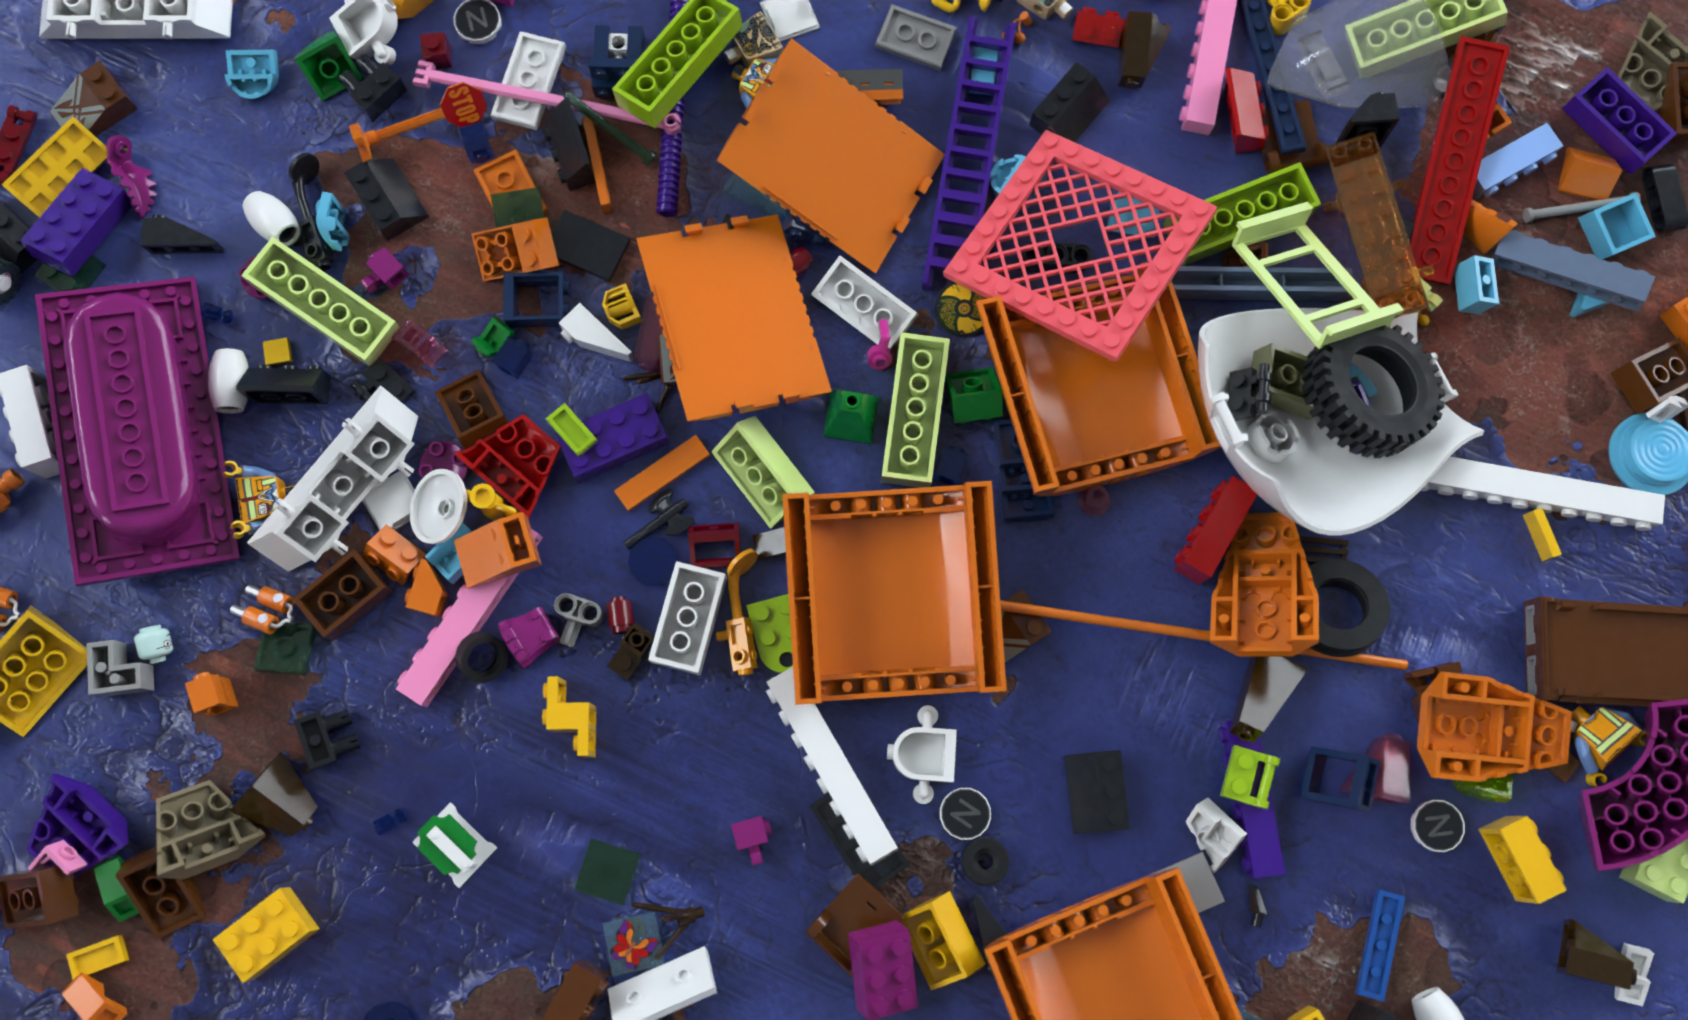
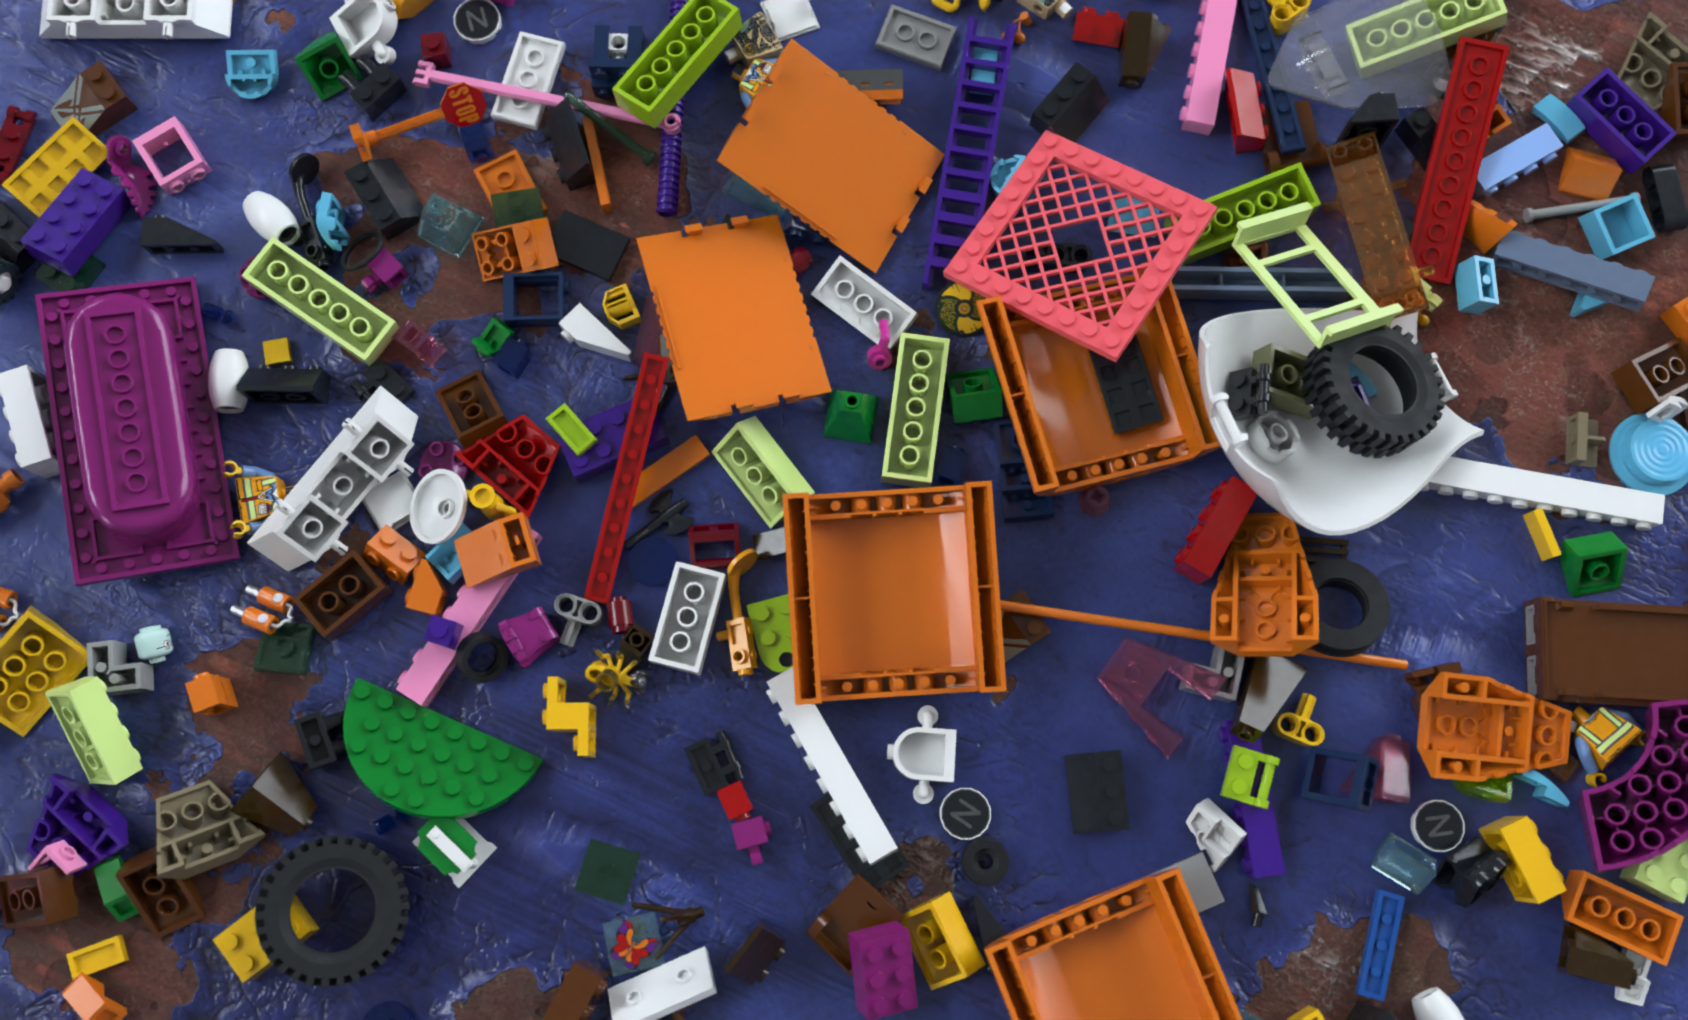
none -> yellowish green slope [44,676,143,785]
none -> bright pink window [132,116,212,196]
none -> black tyre [255,836,410,987]
none -> black tyre [340,232,384,271]
none -> green plate [343,678,543,820]
none -> clear light blue slope [416,192,484,258]
none -> dark purple brick [423,614,464,650]
none -> red plate [584,352,669,604]
none -> animal [585,649,649,709]
none -> black plate [684,730,745,796]
none -> red brick [716,780,754,823]
none -> dark brown slope [724,920,787,985]
none -> black plate [1087,334,1164,436]
none -> clear pink wing [1097,637,1227,759]
none -> light grey brick [1179,646,1245,703]
none -> yellow beam [1270,693,1325,747]
none -> clear light blue brick [1372,832,1437,895]
none -> black slope [1394,106,1437,171]
none -> black piece [1432,836,1511,908]
none -> medium azure slope [1512,769,1570,807]
none -> medium azure slope [1532,93,1586,144]
none -> green slope [1560,531,1628,597]
none -> orange slope [1561,870,1684,967]
none -> dark tan panel [1565,412,1606,468]

